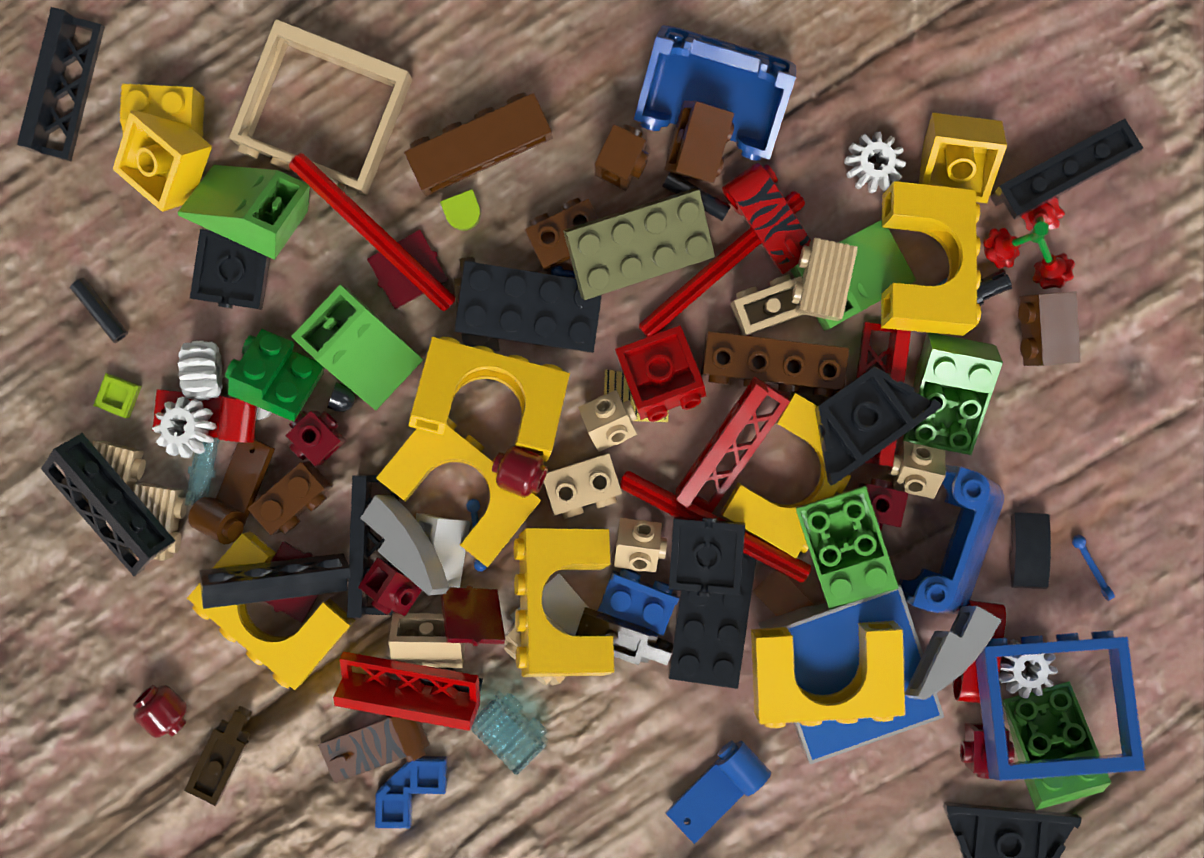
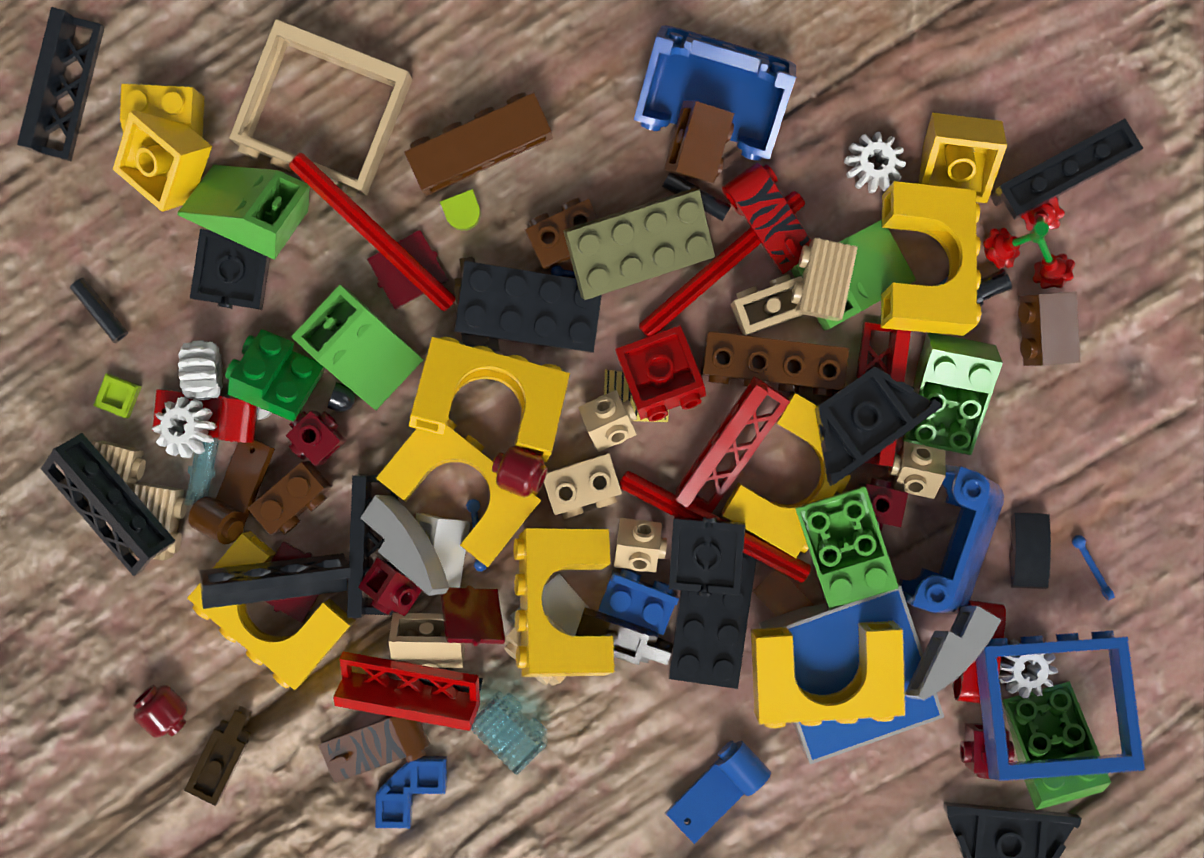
reddish brown brick [595,124,649,191] -> none

